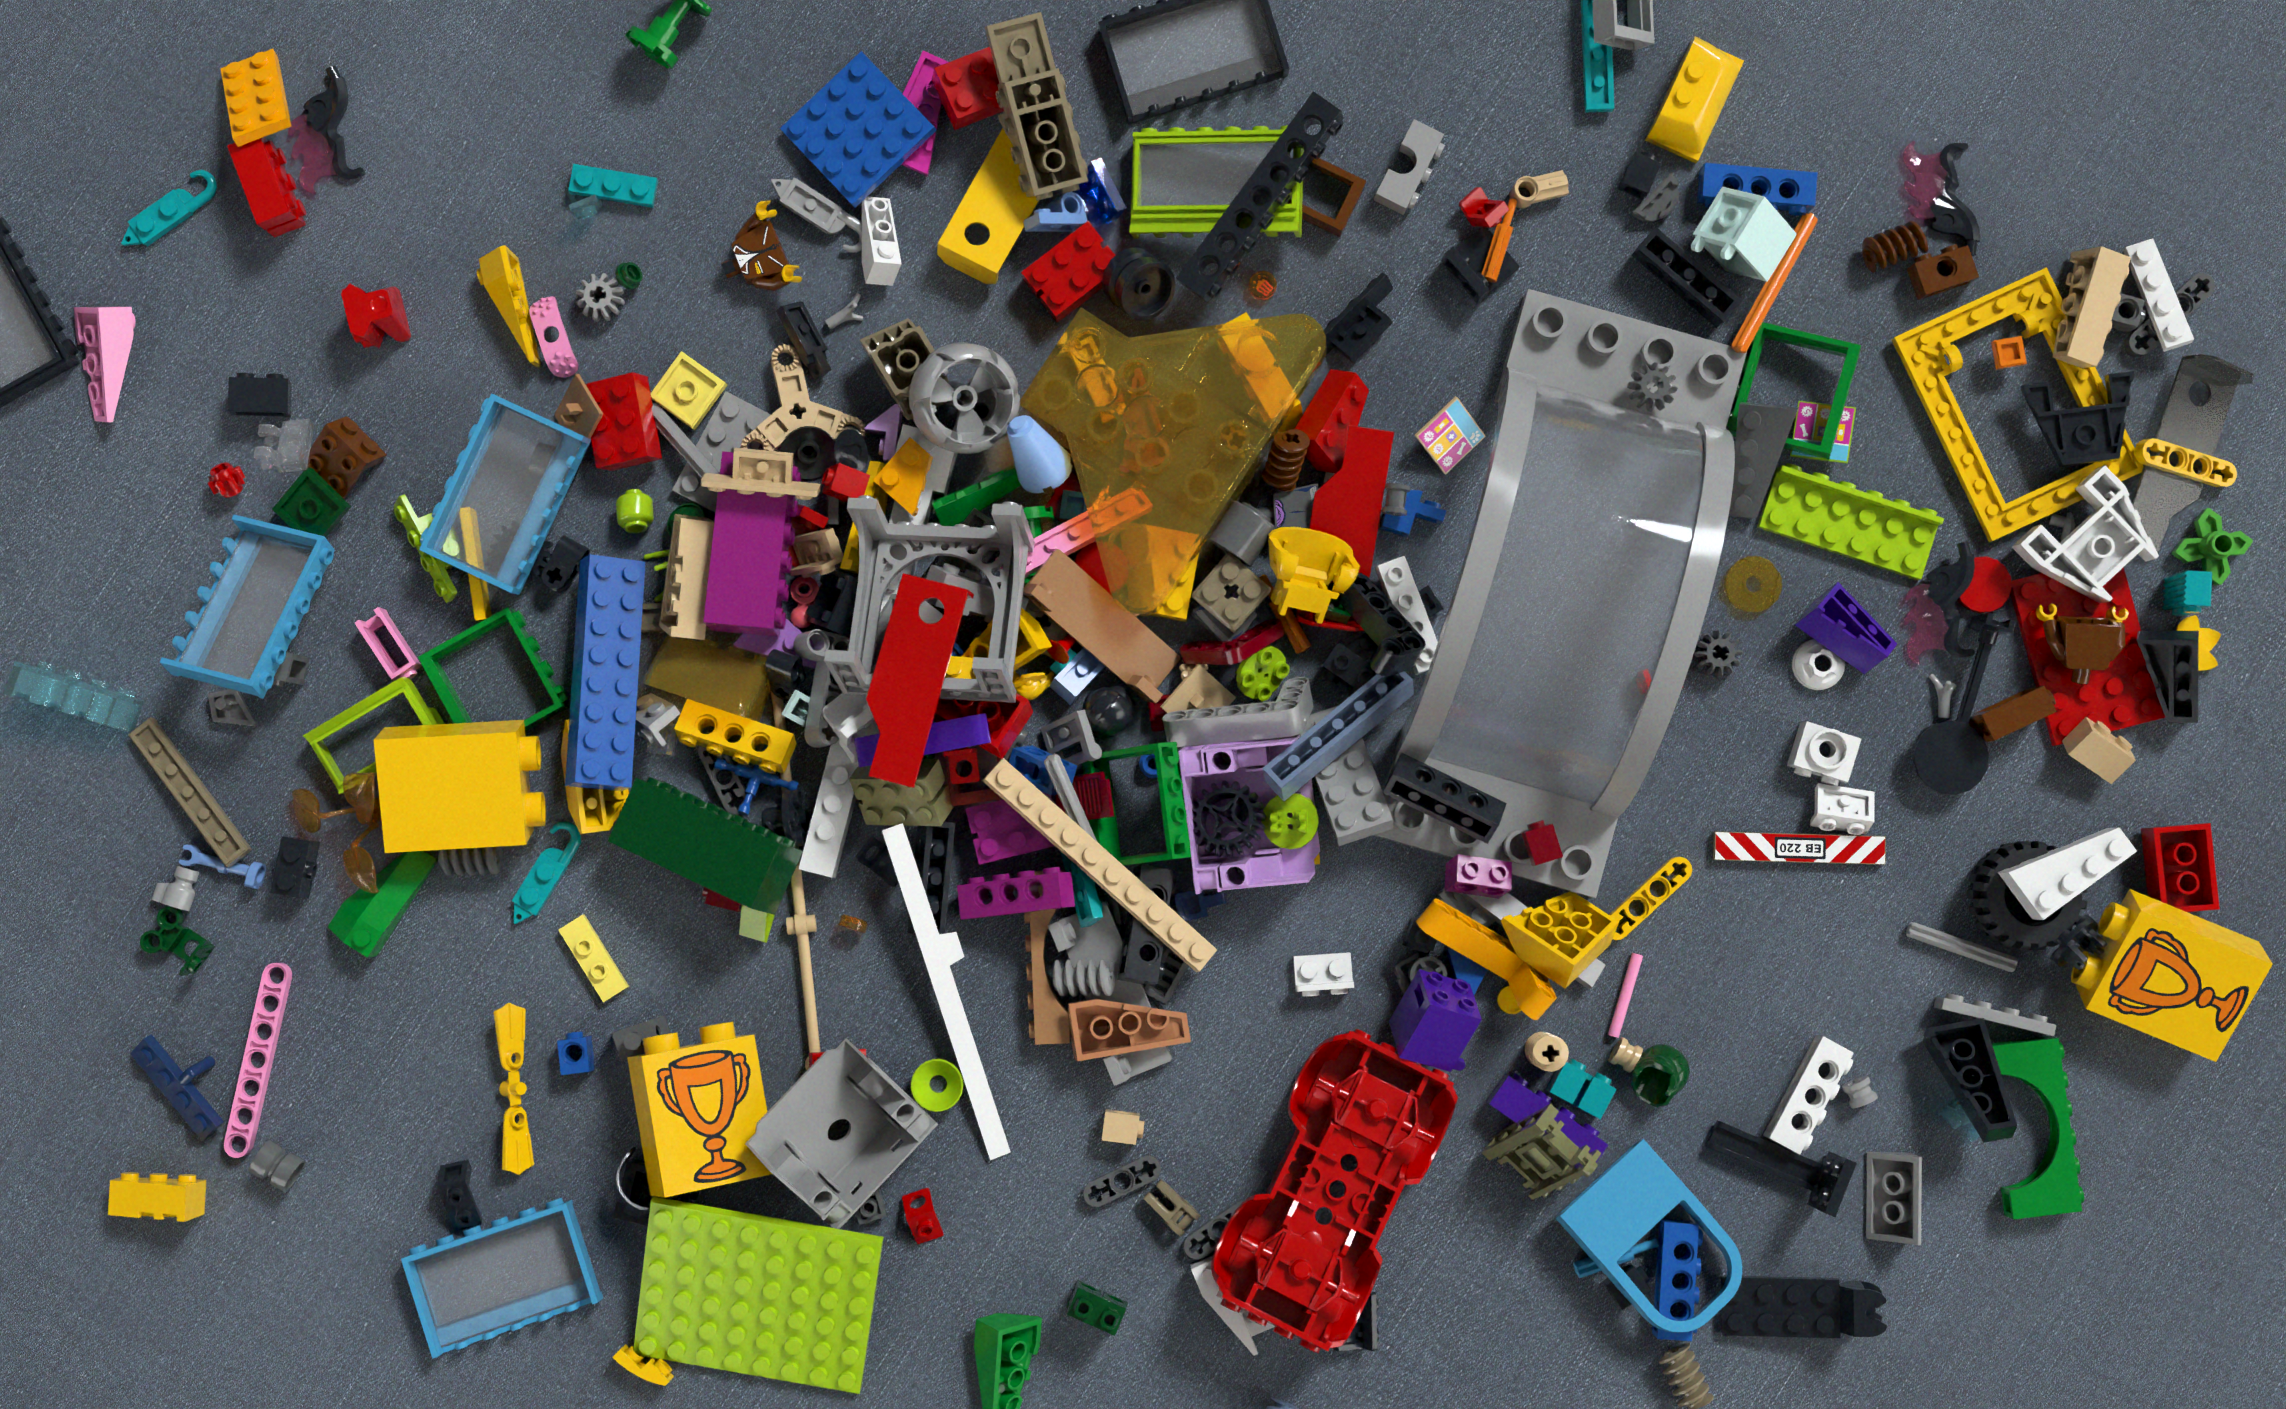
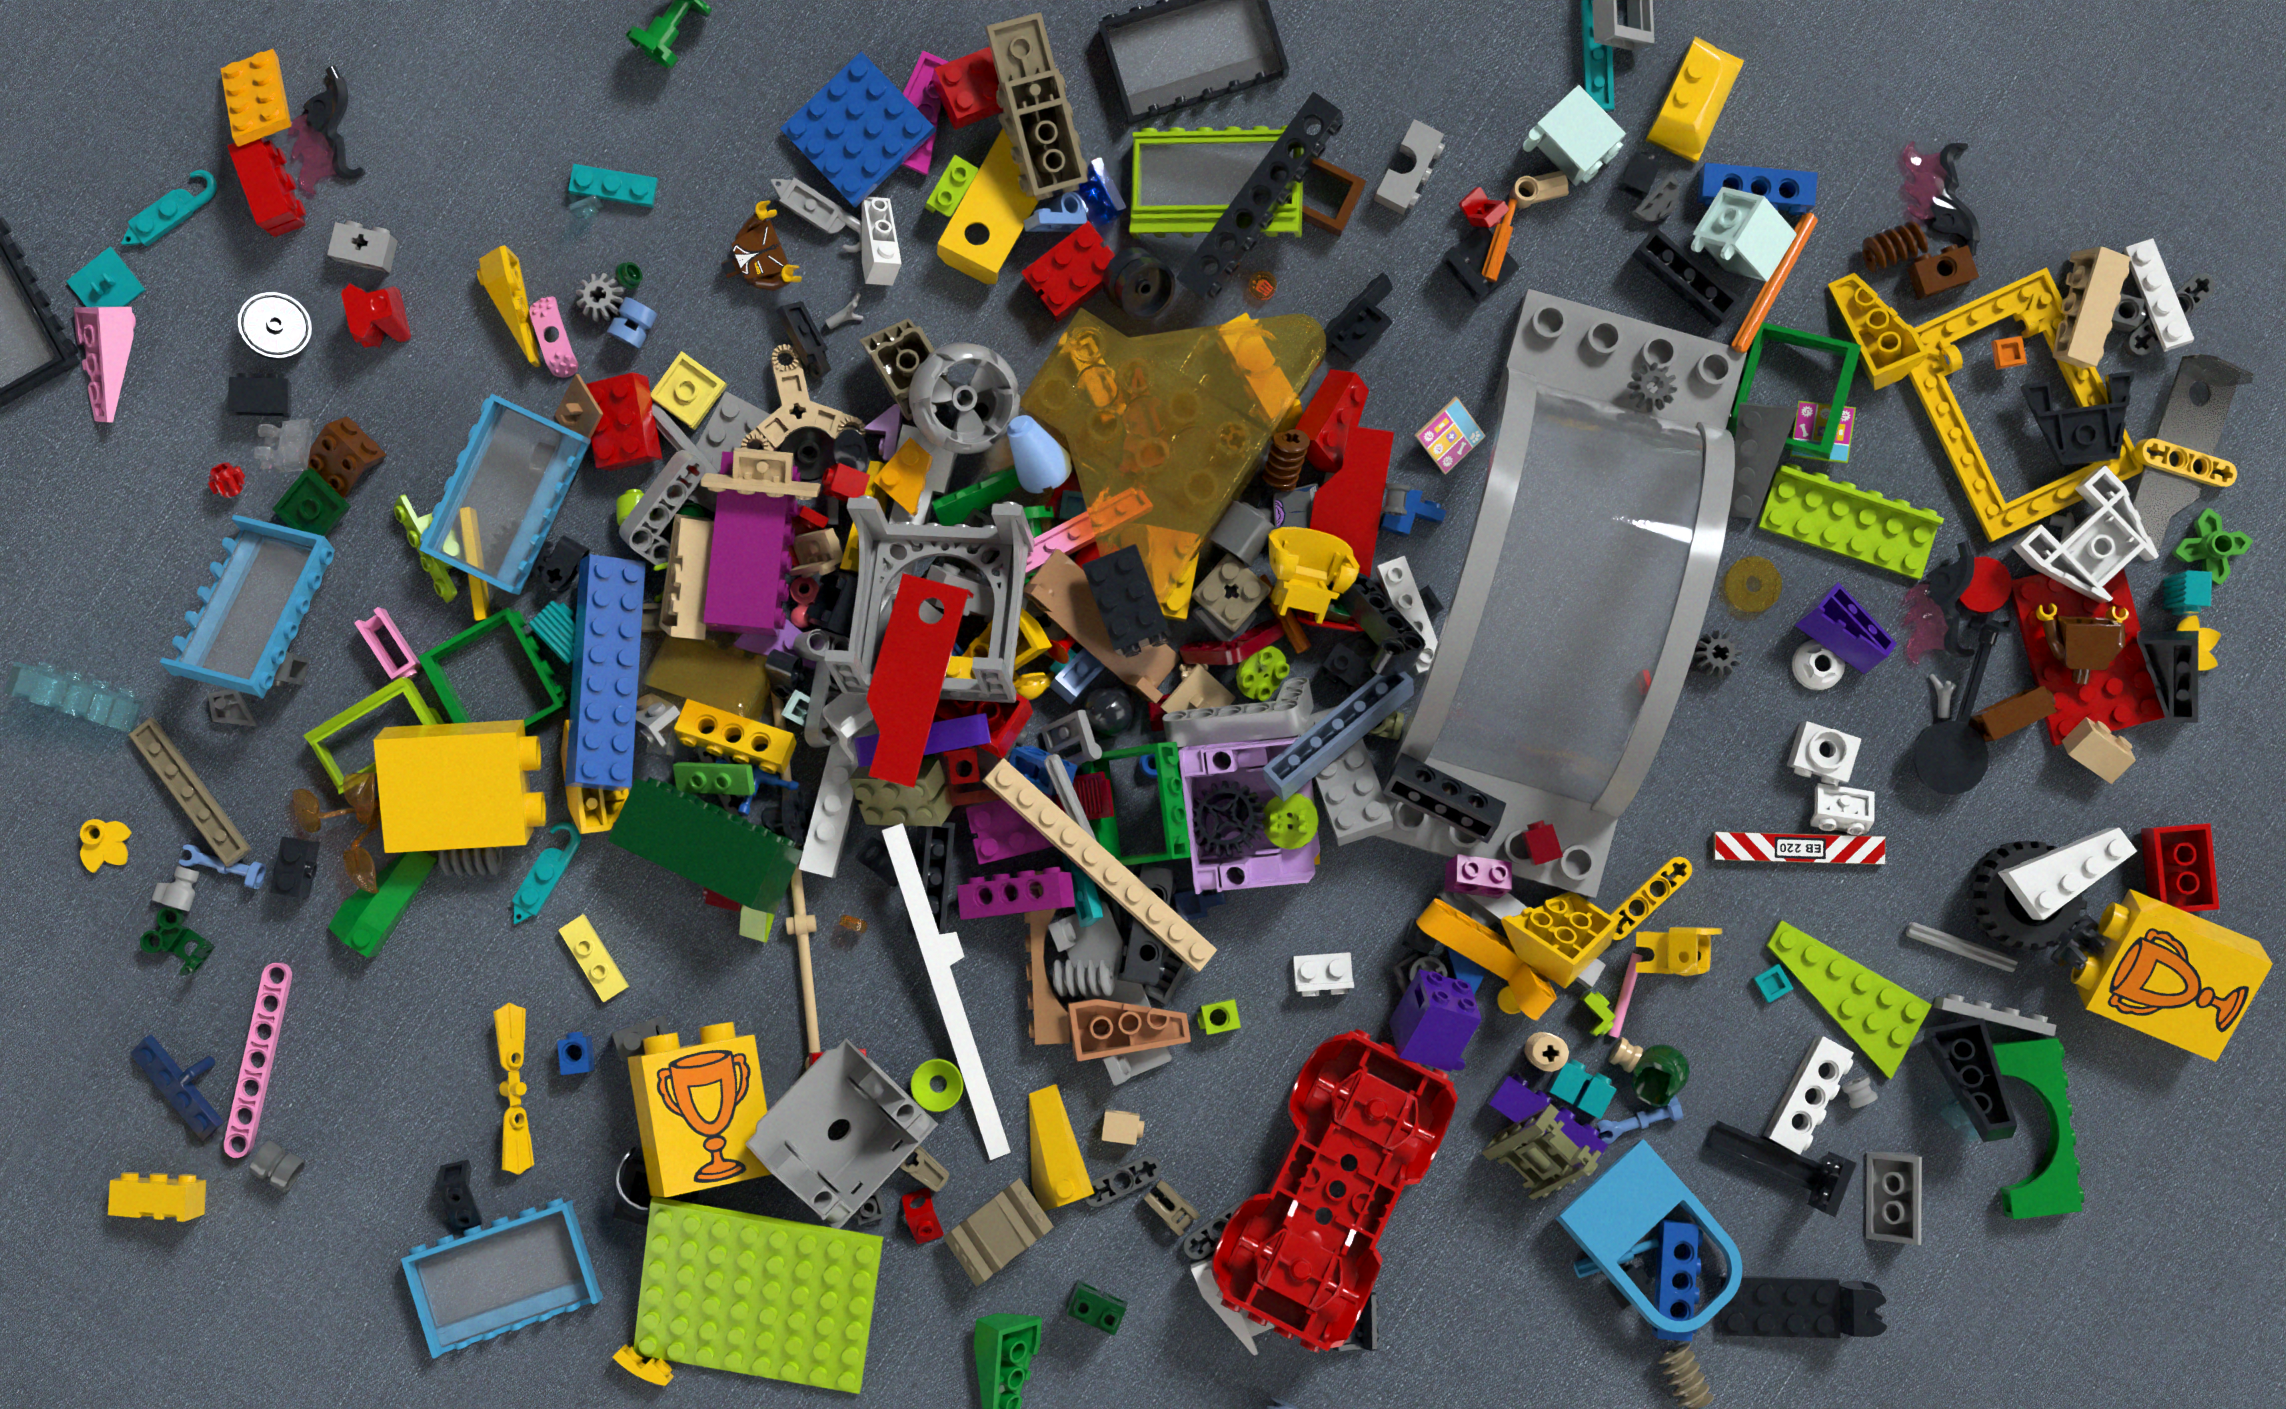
none -> teal piece [66,246,146,307]
none -> yellow plate [80,819,132,873]
none -> shield [237,292,312,360]
none -> light grey brick [327,220,398,273]
none -> teal brick [528,601,576,667]
none -> medium blue wheel [607,297,658,350]
none -> light grey beam [619,450,705,565]
none -> bright green plate [673,762,755,795]
none -> dark tan piece [900,1145,950,1192]
none -> lime bracket [924,155,978,217]
none -> dark tan slope [943,1178,1054,1287]
none -> yellow wedge [1029,1084,1094,1212]
none -> black bracket [1082,544,1173,658]
none -> lime brick [1197,998,1241,1035]
none -> olive piece [1367,711,1404,740]
none -> light aqua container [1523,85,1626,186]
none -> lime bracket [1579,991,1616,1037]
none -> medium blue piece [1597,1095,1683,1144]
none -> yellow piece [1636,927,1722,976]
none -> teal tile [1752,964,1793,1003]
none -> lime wing [1766,920,1932,1080]
none -> yellow wedge [1828,273,1928,390]

